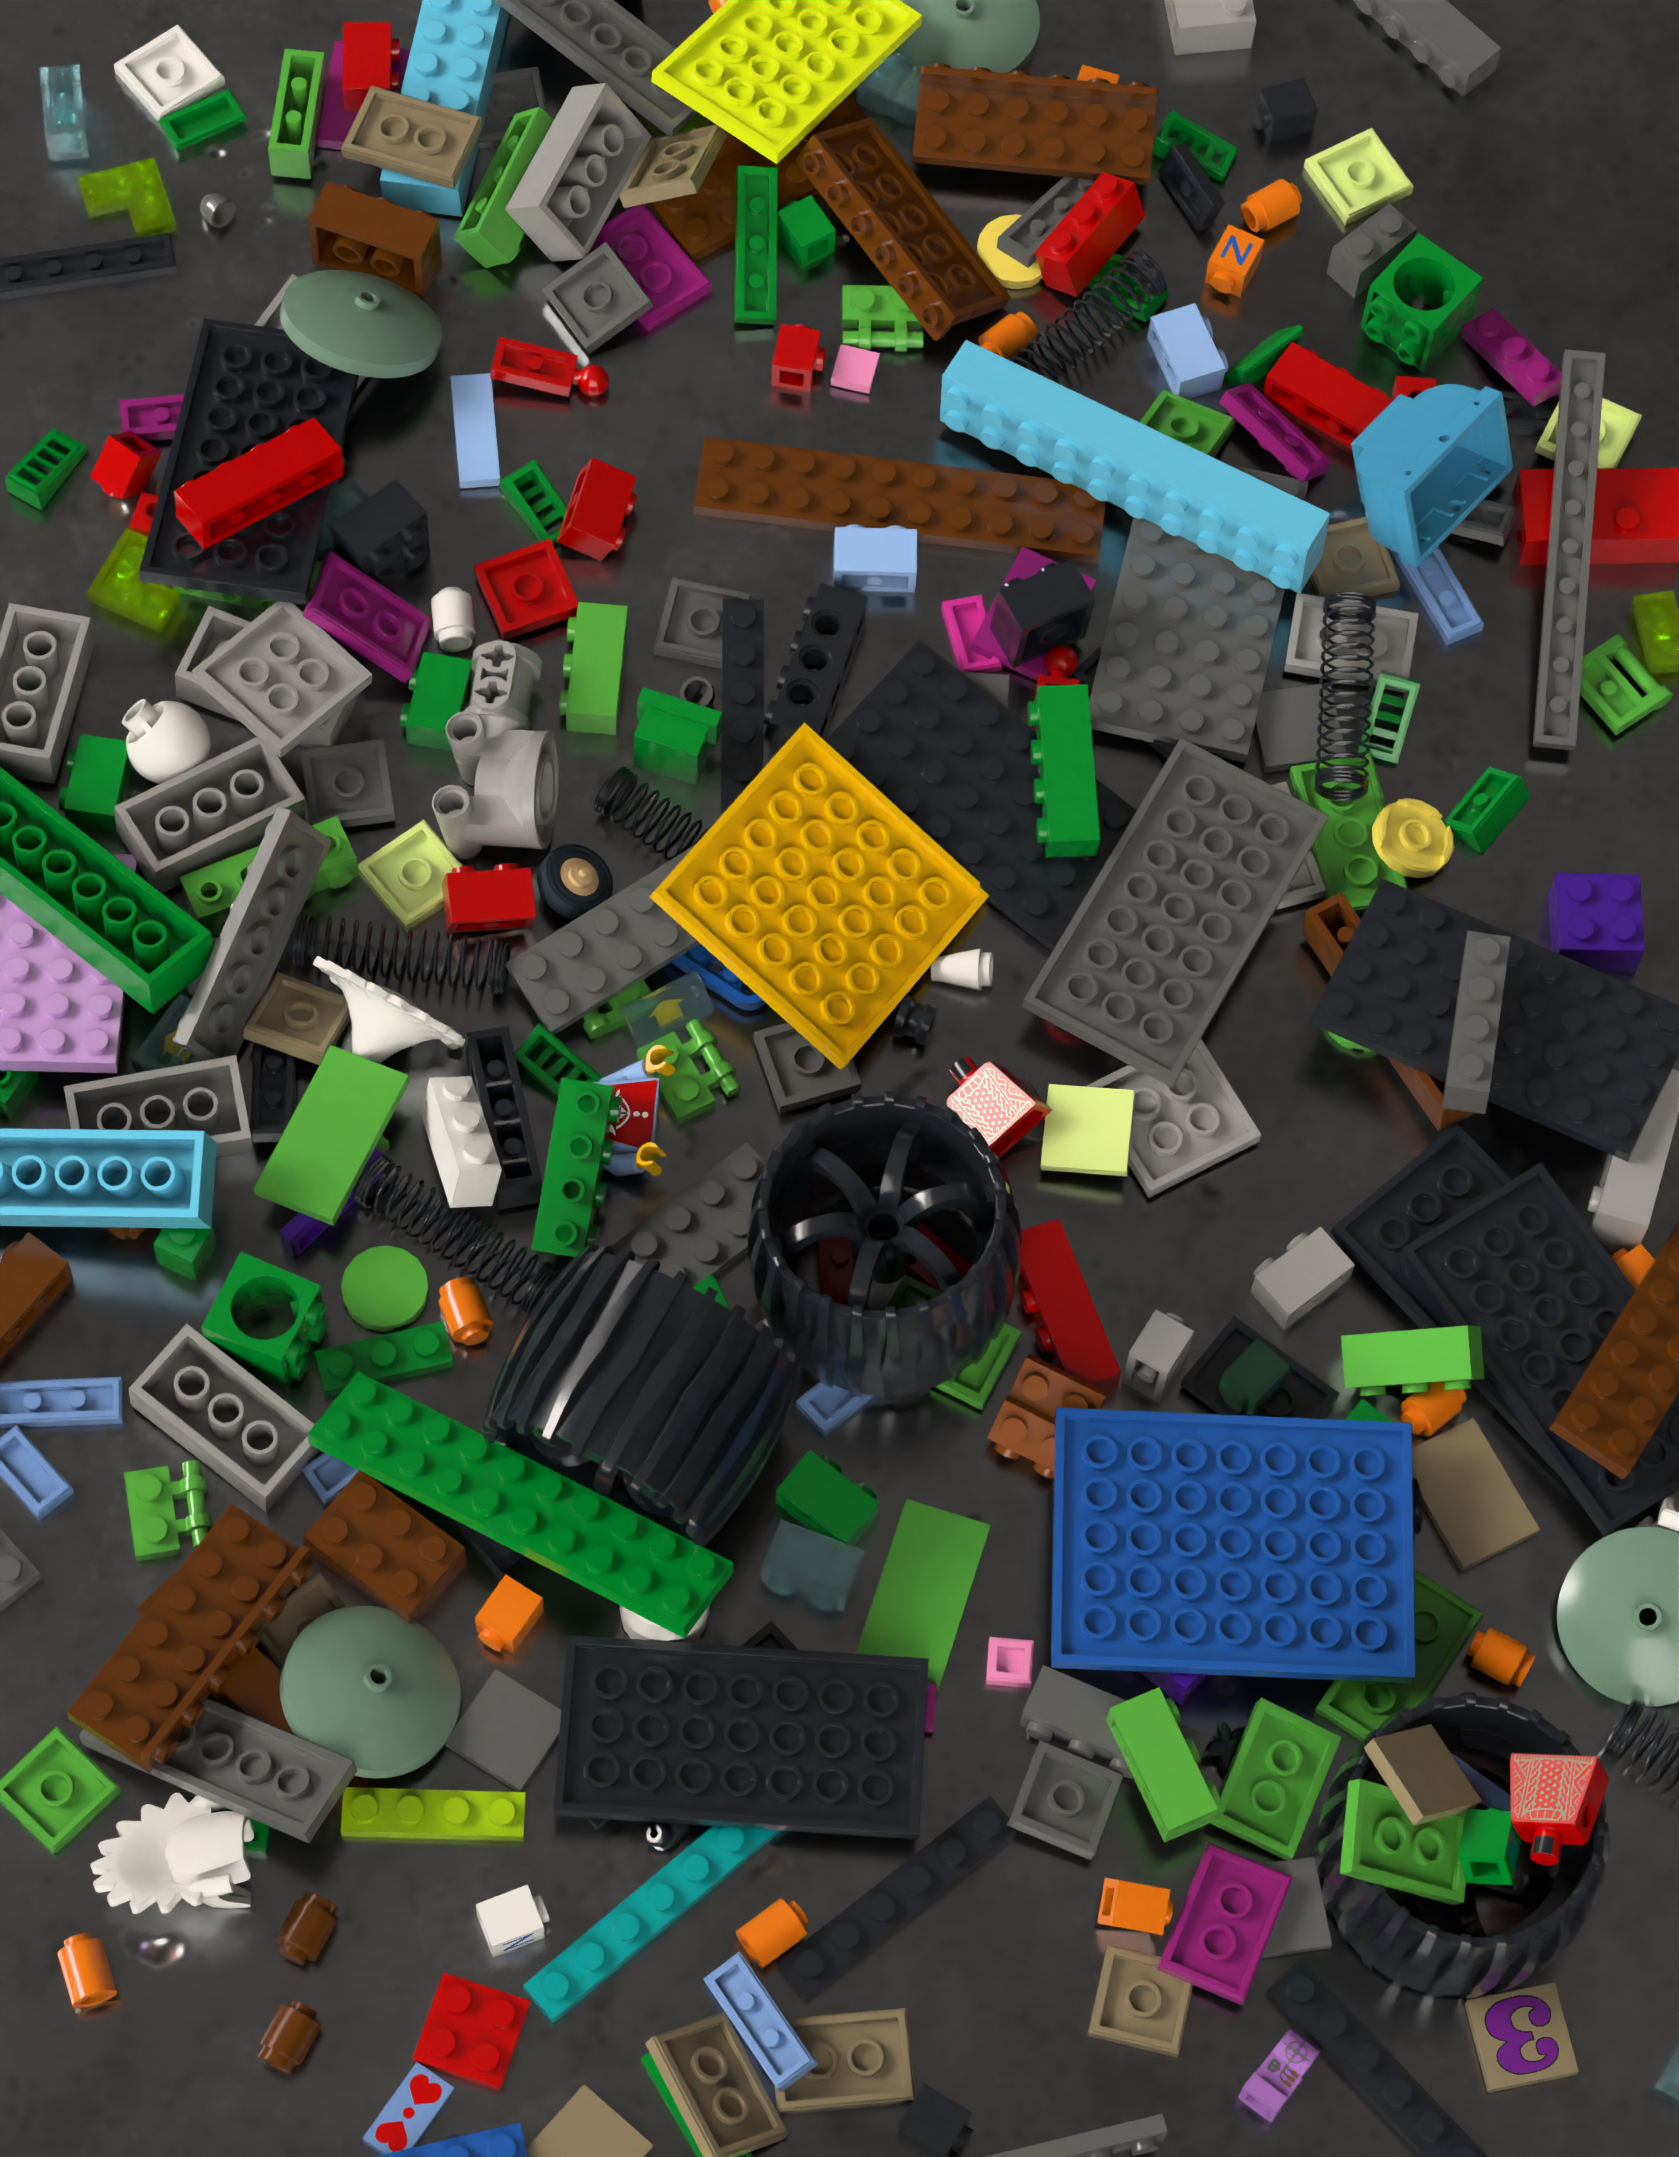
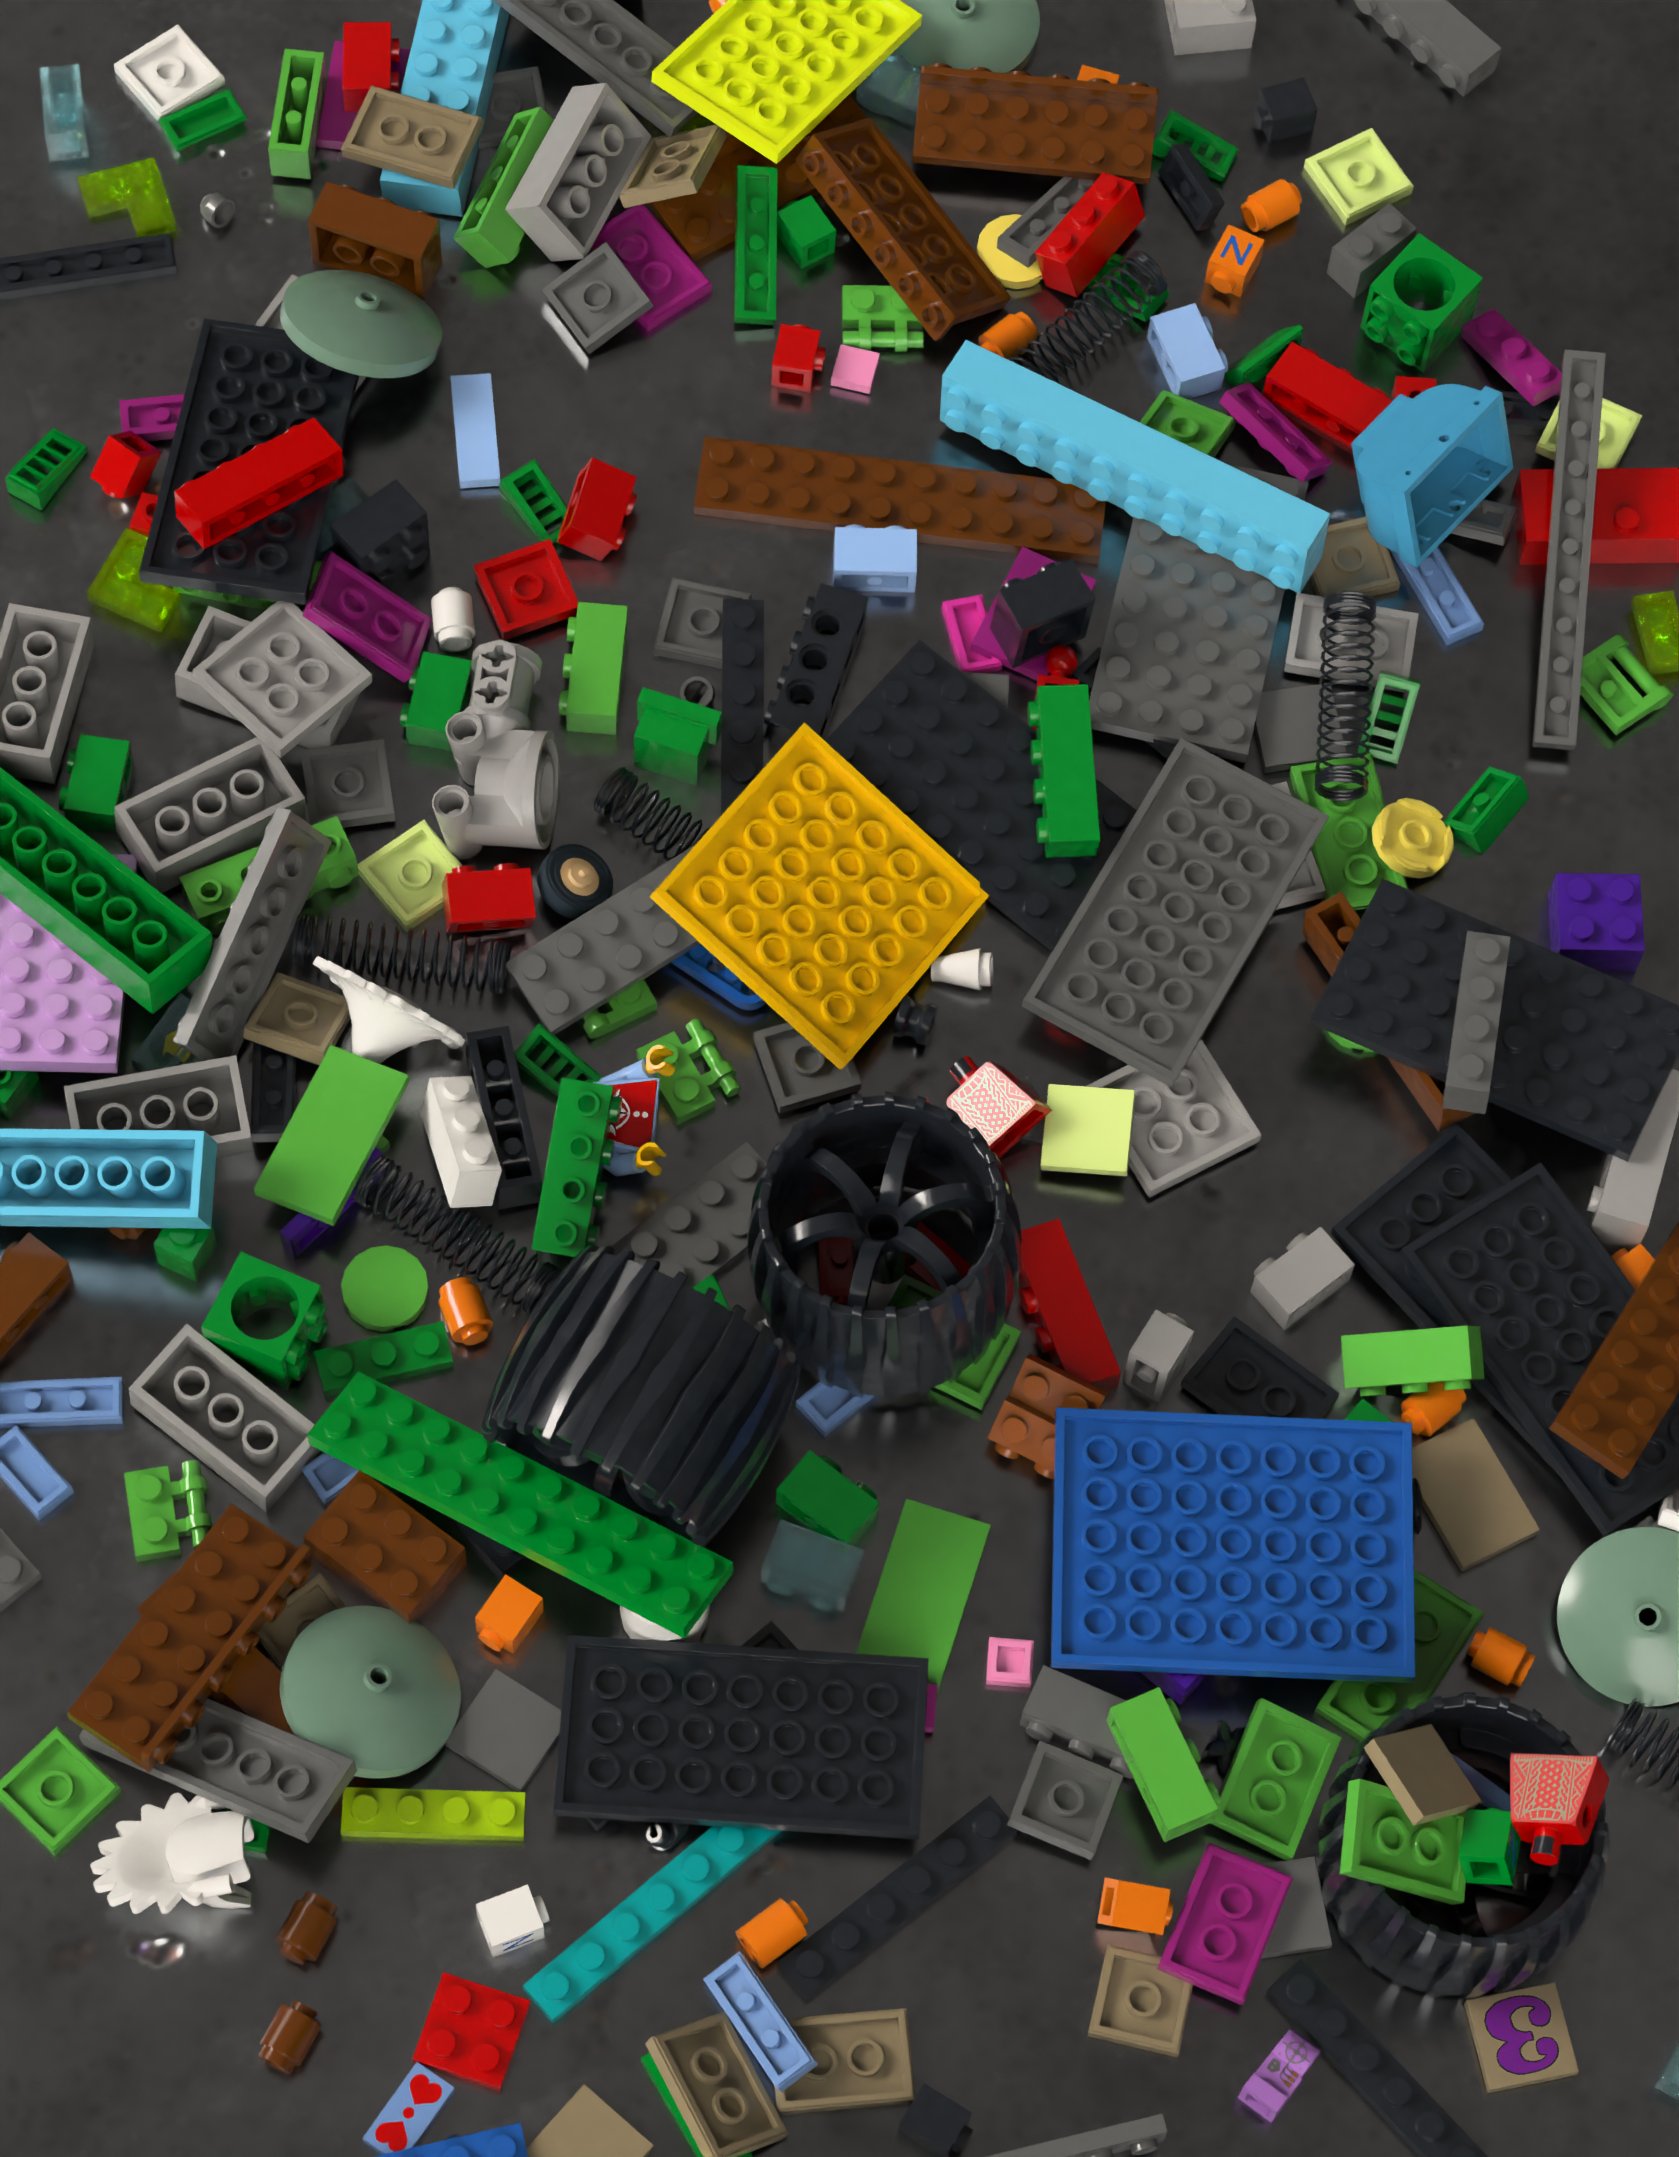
orange brick [57,1933,117,2008] -> none
white brick [122,699,211,784] -> none
red plate [490,336,609,397] -> none
clear light blue tile [620,970,715,1048] -> none
clear green brick [1218,1338,1291,1416] -> none

